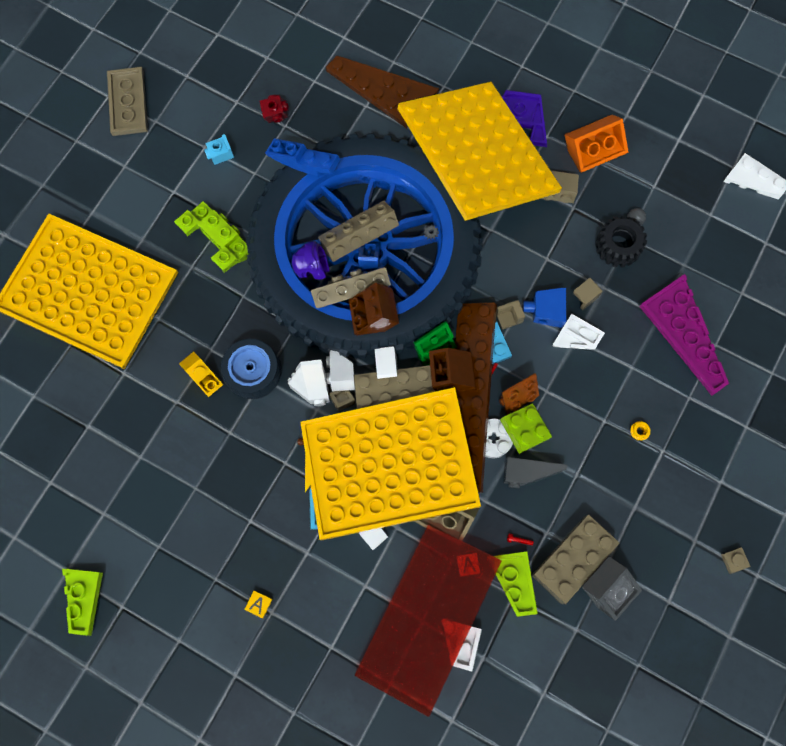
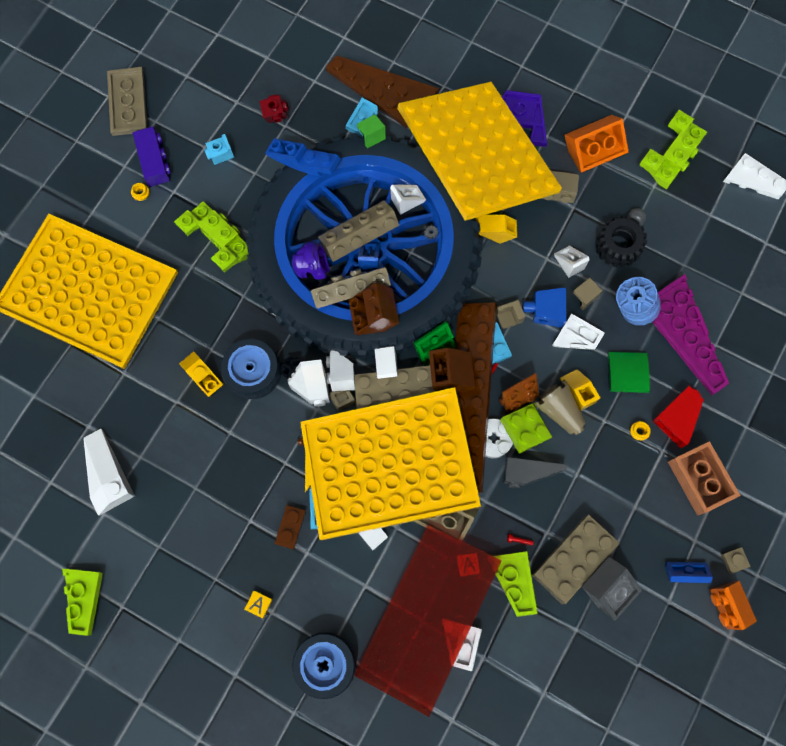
none -> white wedge [84,429,135,516]
none -> yellow plate [131,183,150,201]
none -> dark purple brick [132,127,171,187]
none -> reddish brown plate [275,505,306,550]
none -> black gear [281,357,302,380]
none -> wheel [292,632,356,699]
none -> medium azure wing [345,97,378,137]
none -> bright green panel [357,114,386,148]
none -> white slope [390,185,426,215]
none -> yellow slope [476,215,517,244]
none -> dark tan cone [534,380,586,435]
none -> white slope [554,245,590,278]
none -> yellow slope [560,370,600,411]
none -> green slope [607,352,650,393]
none -> medium blue wheel [616,277,661,325]
none -> lime bracket [640,110,707,189]
none -> red slope [652,386,704,448]
none -> blue plate [665,562,713,583]
none -> nougat brick [668,441,741,516]
none -> orange slope [710,581,757,630]

